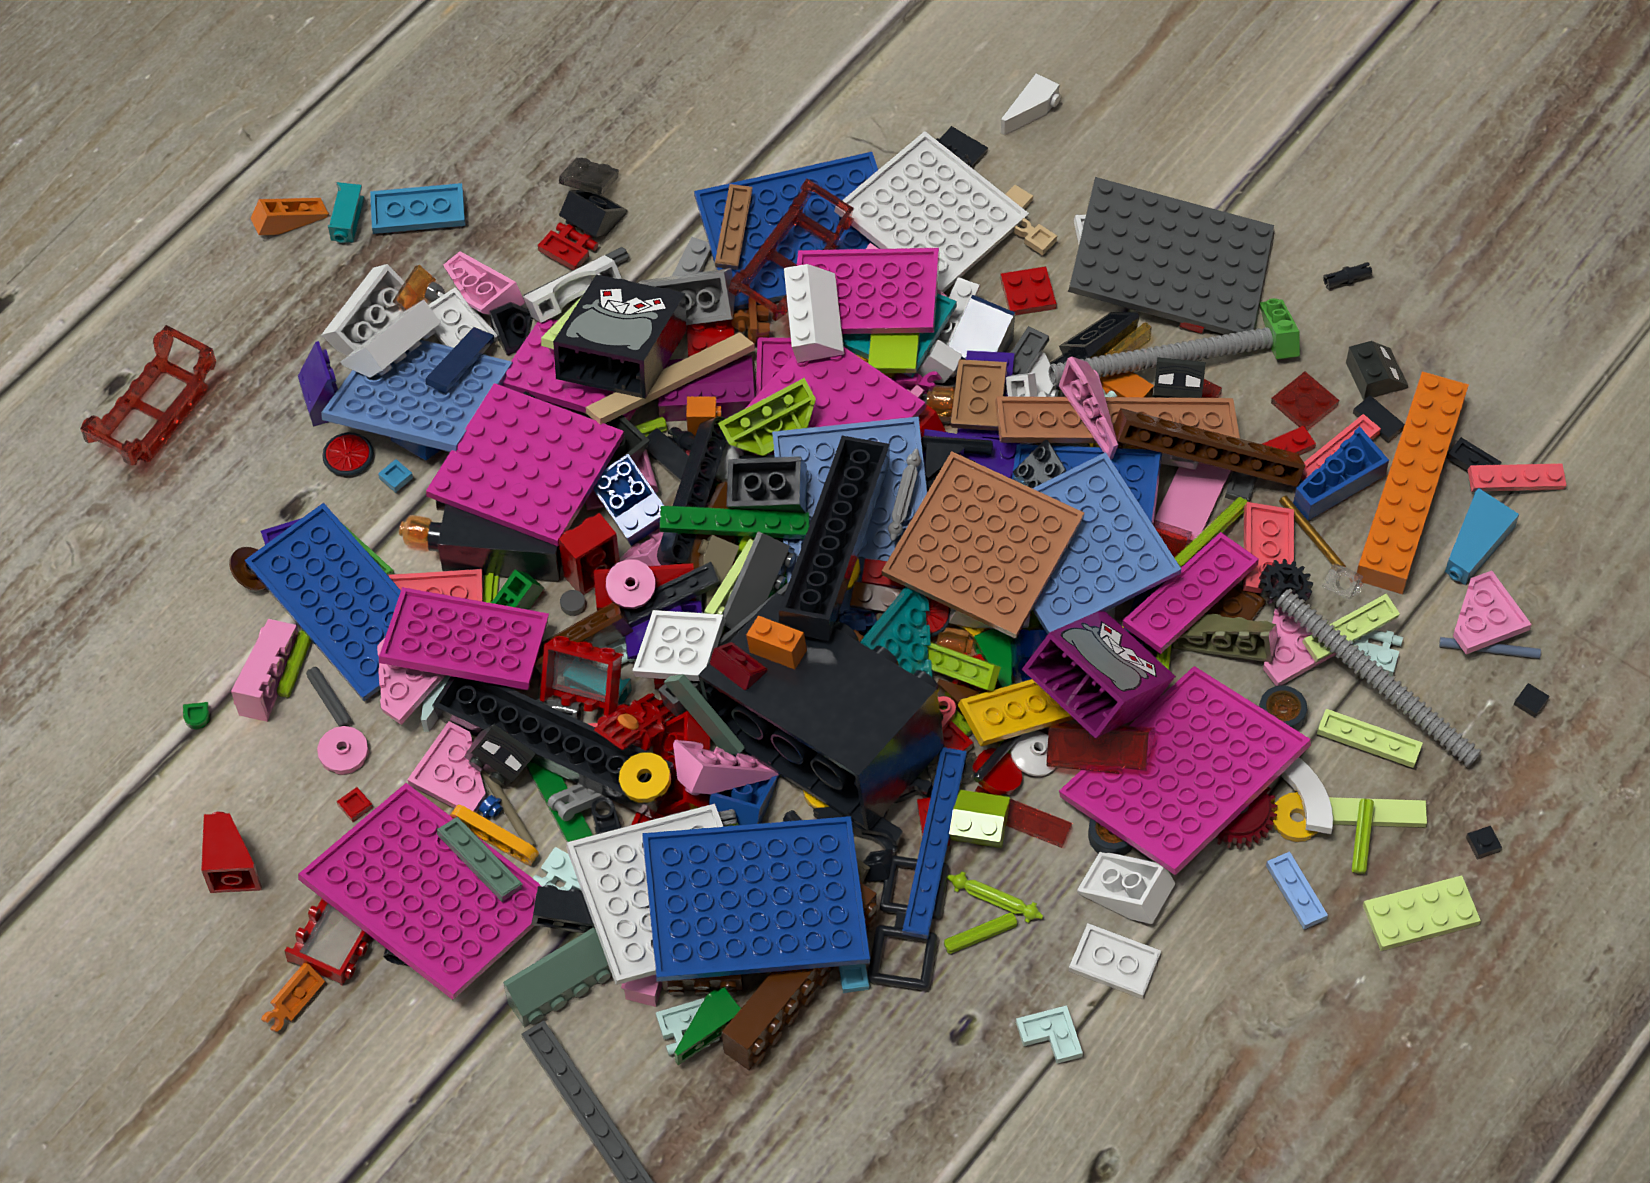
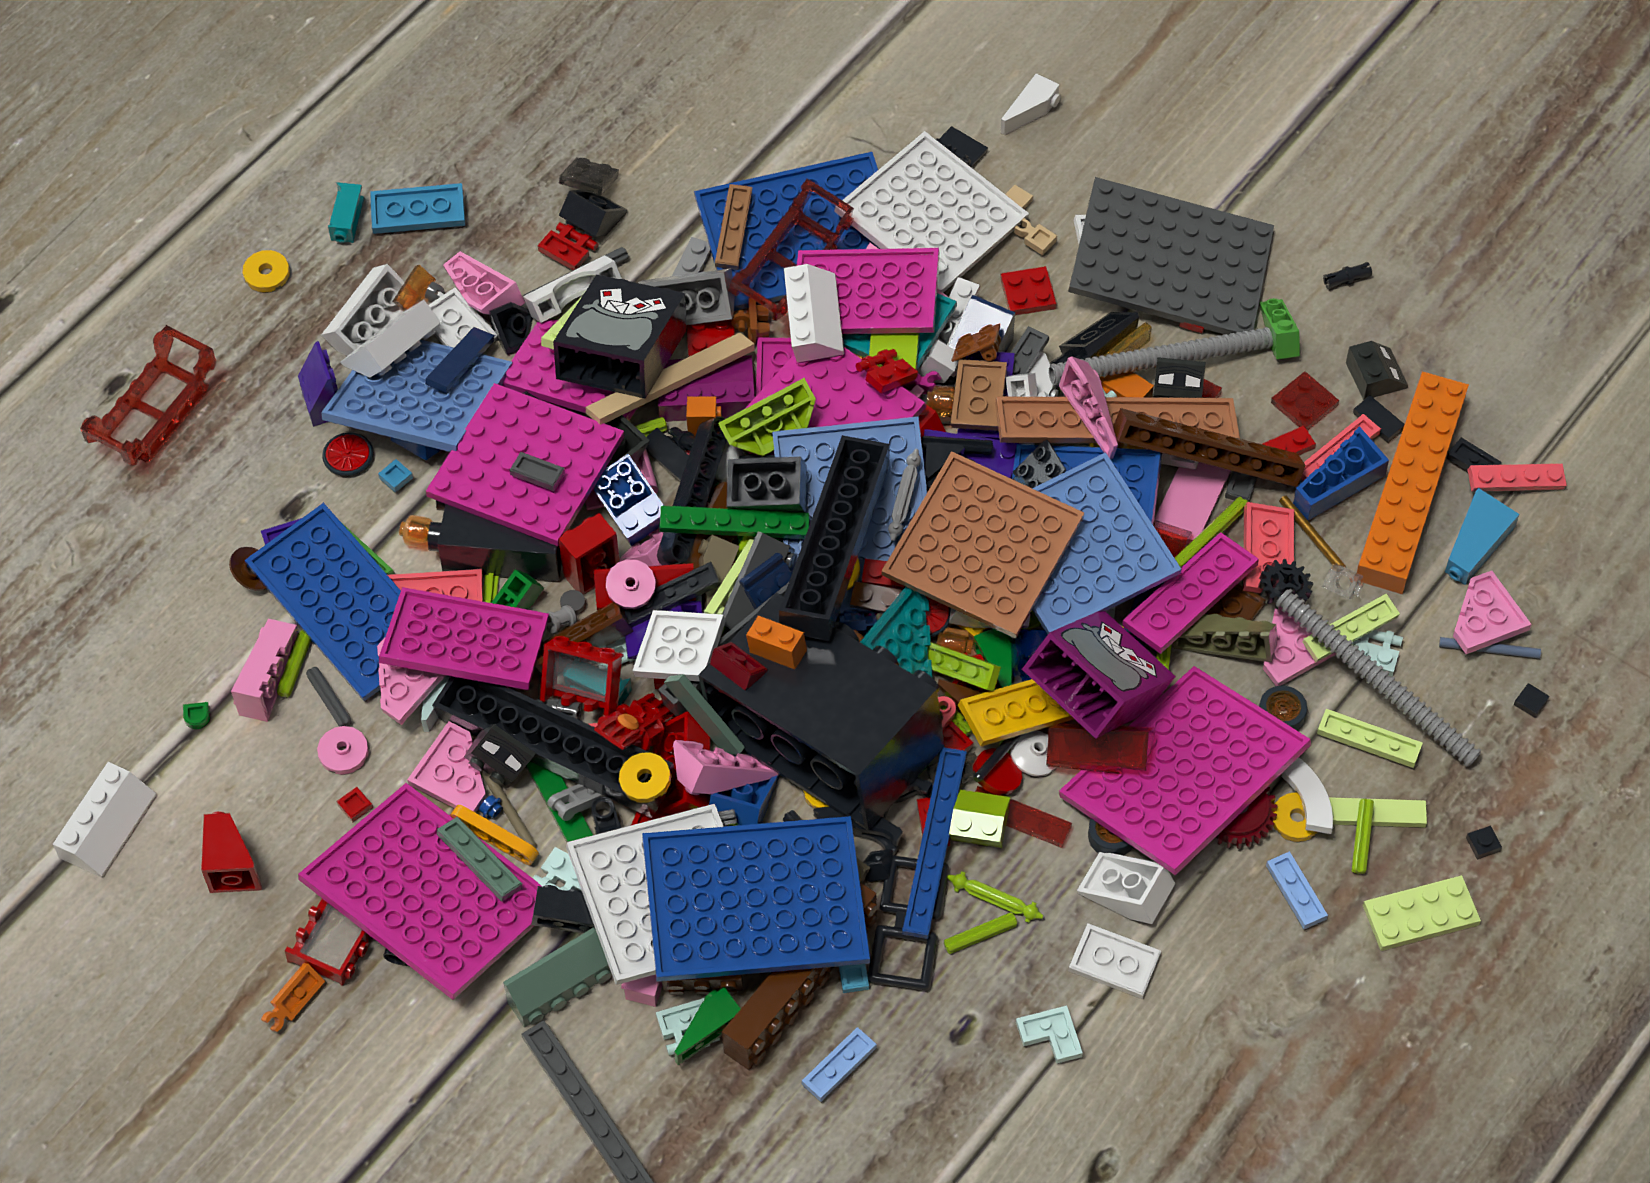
orange slope [250,198,329,235] -> none
none -> white slope [53,762,157,878]
none -> yellow tile [242,250,290,292]
none -> dark grey tile [509,452,565,491]
none -> light grey bush [546,605,577,634]
none -> dark blue plate [739,553,792,609]
none -> light blue plate [802,1027,877,1102]
none -> red plate [855,349,918,393]
none -> dark orange hinge [951,323,1001,362]

